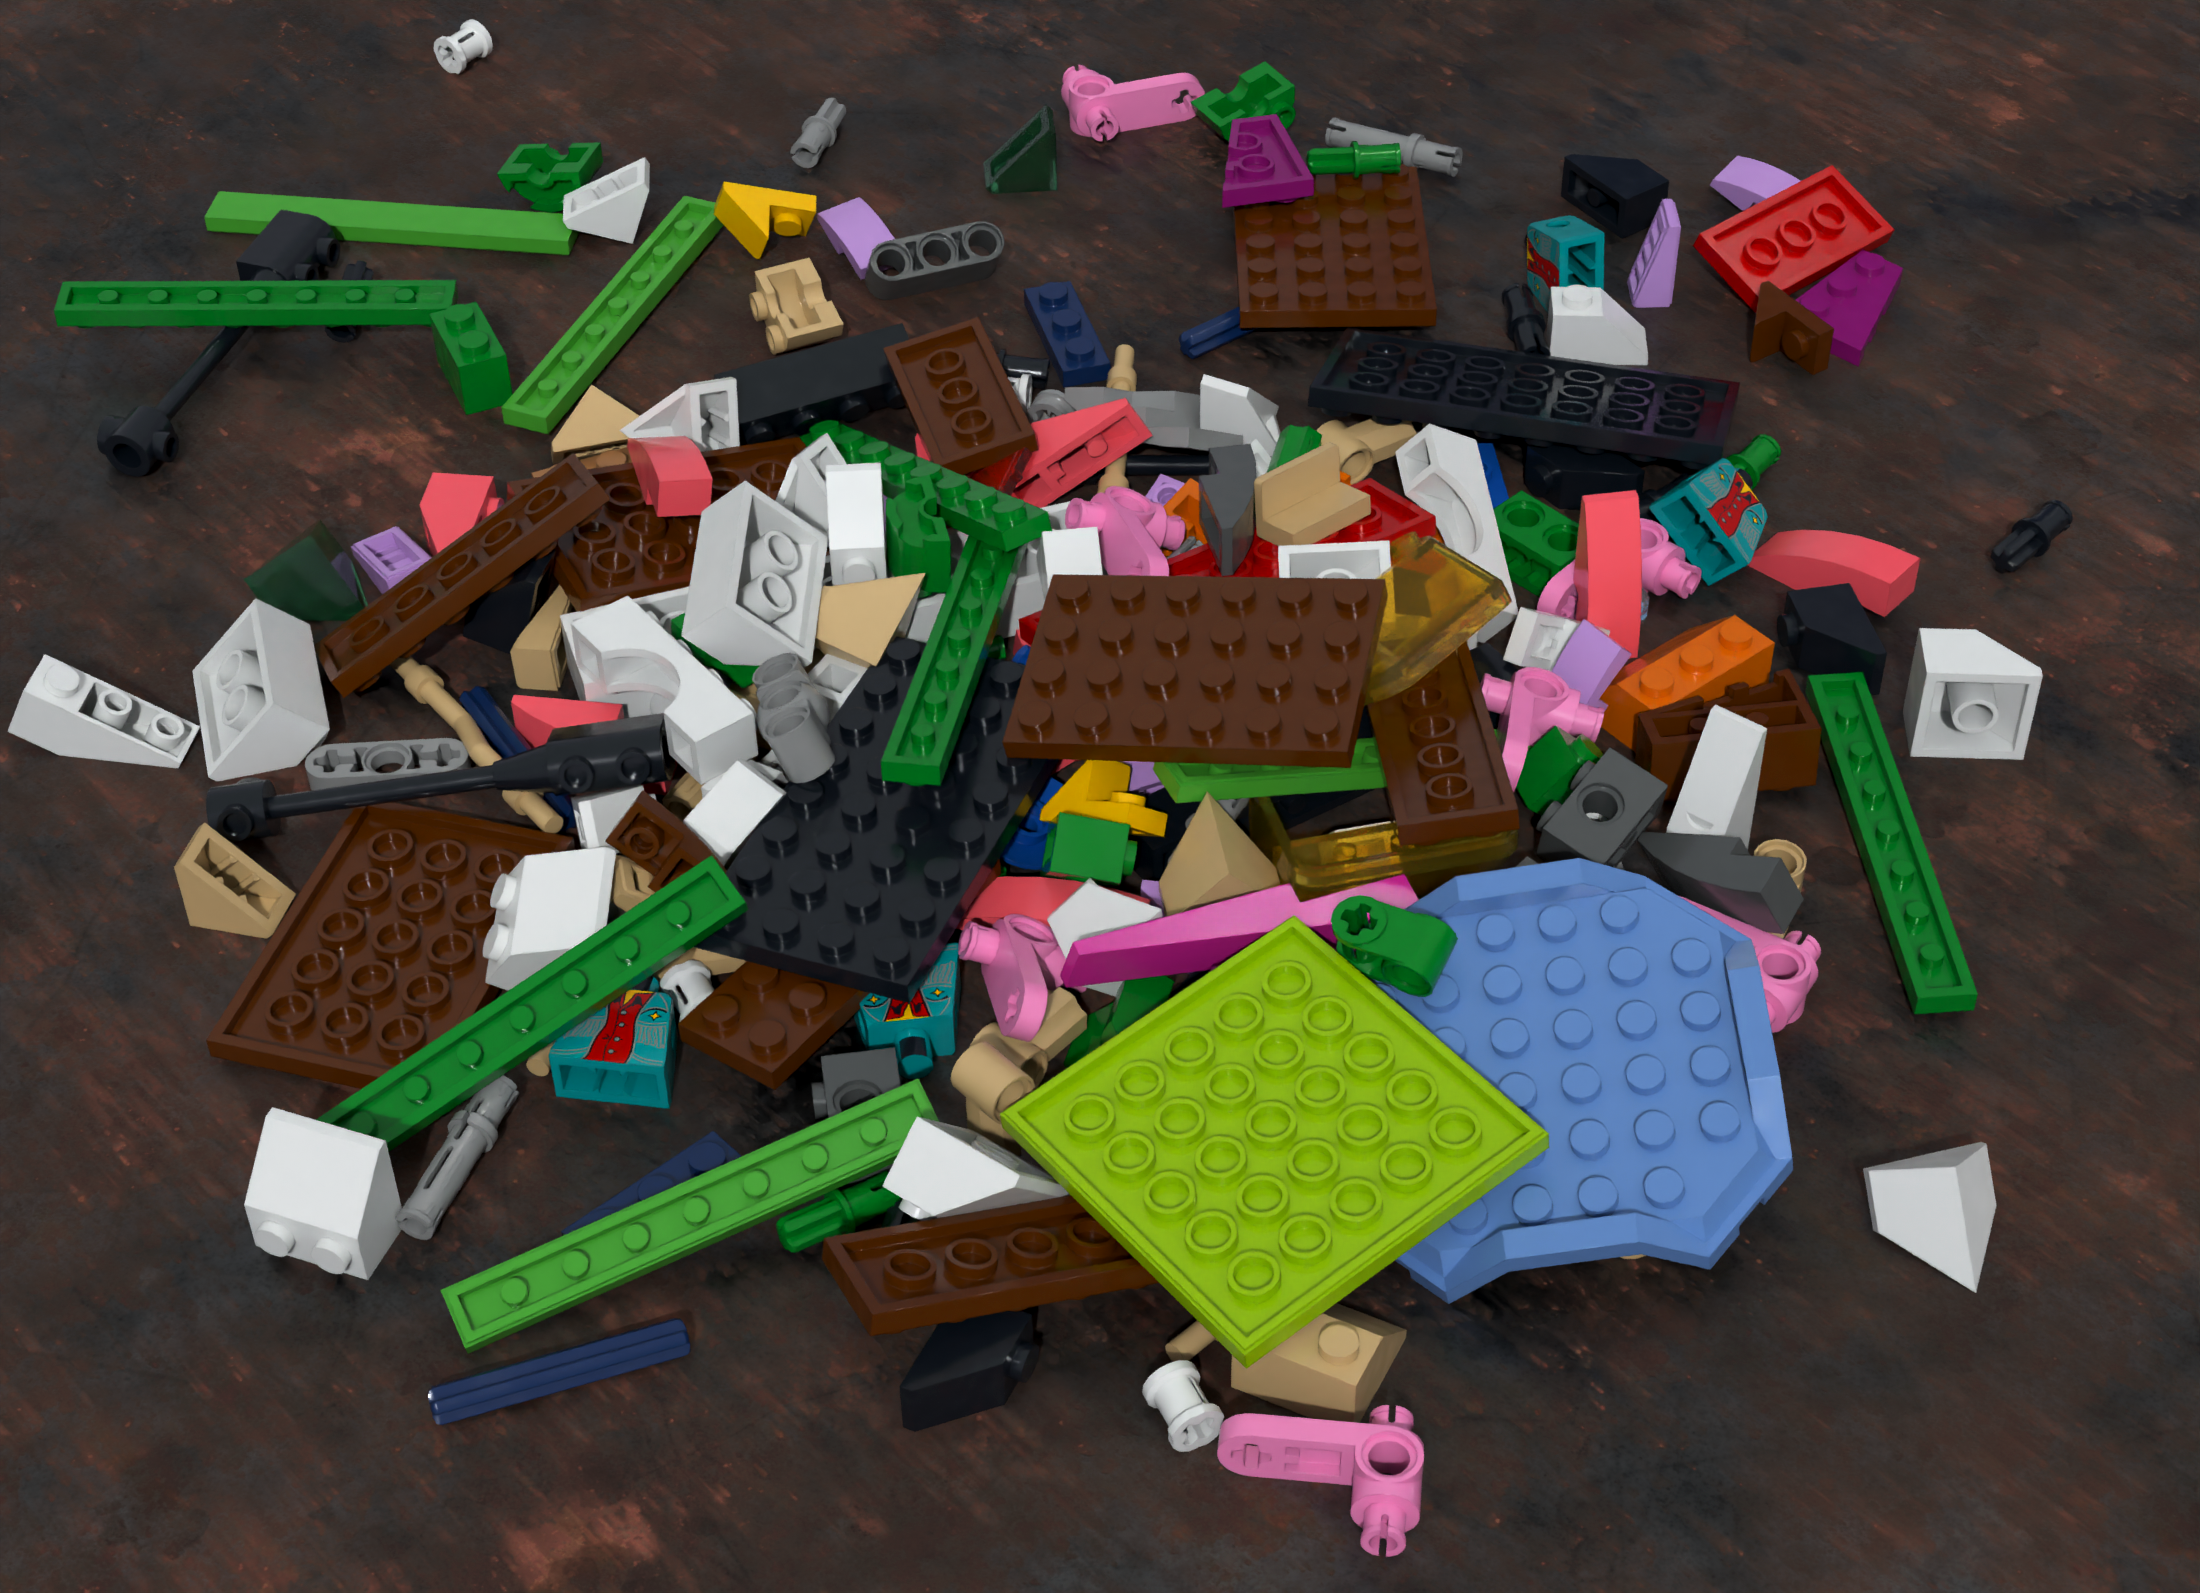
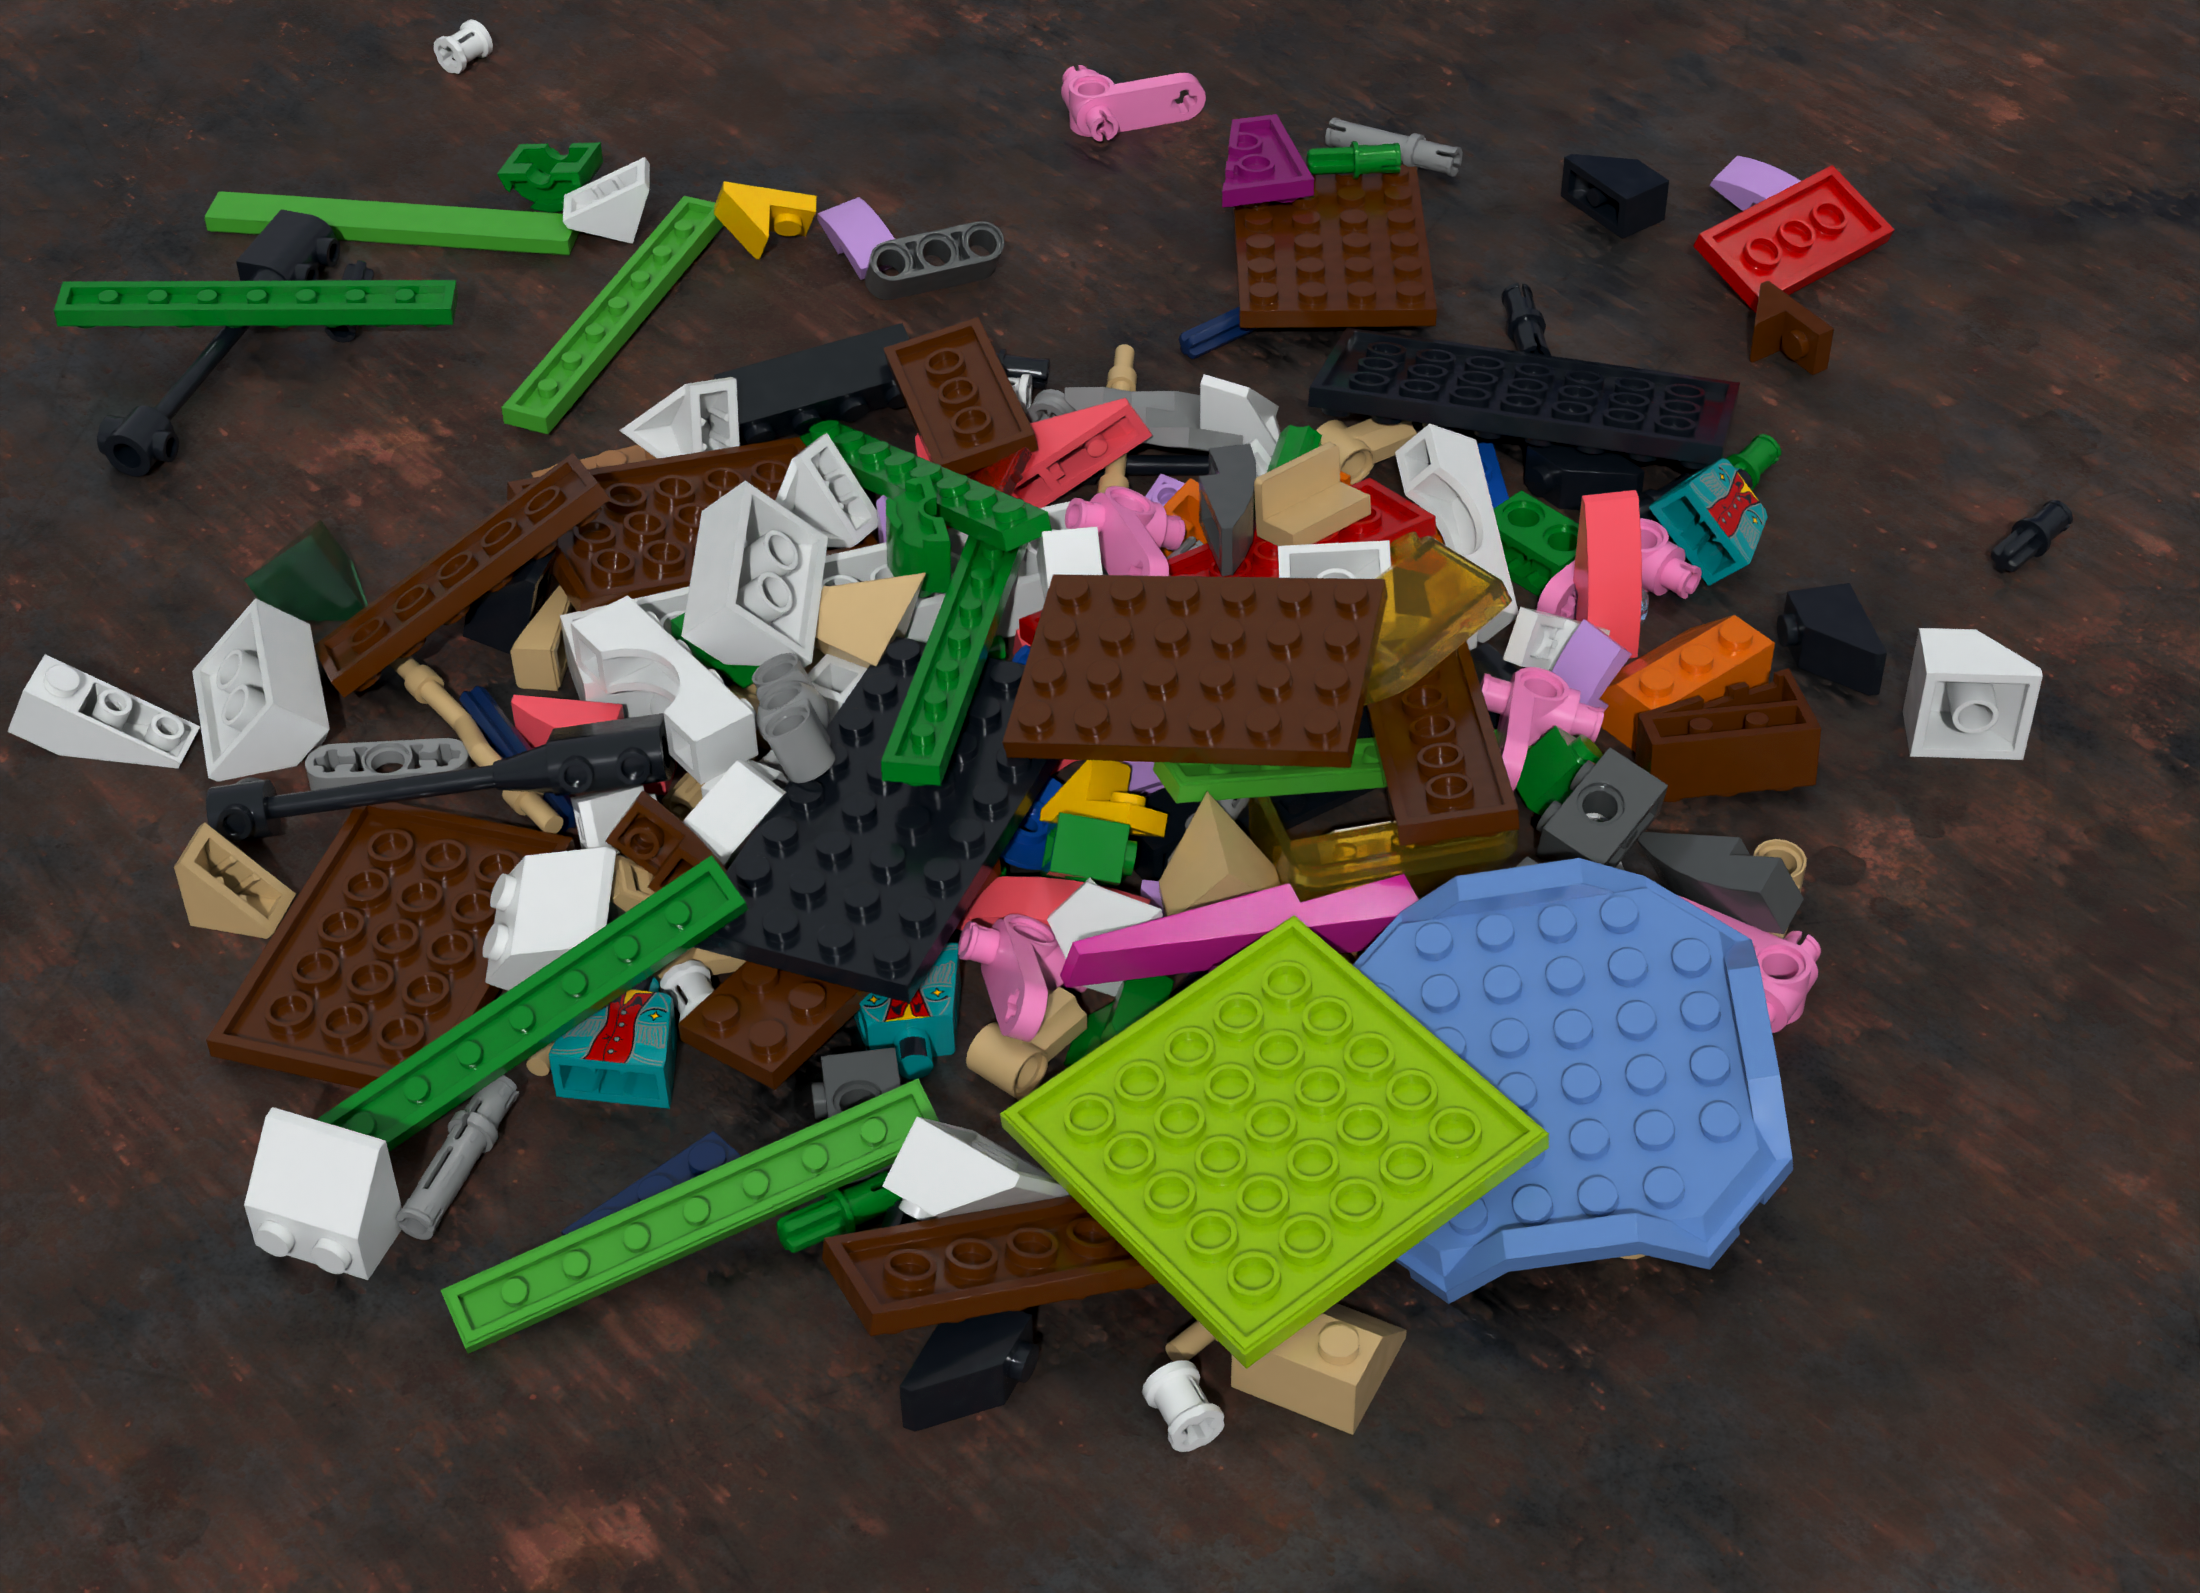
lavender slope [350,526,432,594] -> none
coral slope [419,472,505,557] -> none
dark blue axle [428,1318,690,1425] -> none
green brick [429,302,512,416] -> none
tan slope [551,384,639,464] -> none
coral slope [627,436,713,517] -> none
tan cylinder [749,257,843,355] -> none
light grey axle [790,98,846,168] -> none
white slope [826,463,888,586] -> none
tan piece [951,1042,1035,1156] -> none
clear green slope [983,104,1057,194] -> none
dark blue plate [1024,281,1111,388] -> none
green cylinder [1190,61,1296,142] -> none
bright pink piece [1217,1405,1424,1557] -> none
green piece [1331,895,1458,997] -> none
teal torso [1524,215,1605,313] -> none
white slope [1546,285,1648,365] -> none
lavender slope [1627,199,1681,308] -> none
white slope [1666,704,1767,850] -> none
coral slope [1747,530,1920,617] -> none
magenta wing [1796,250,1903,367] -> none
green plate [1805,672,1978,1014] -> none
white slope [1863,1142,1997,1293] -> none

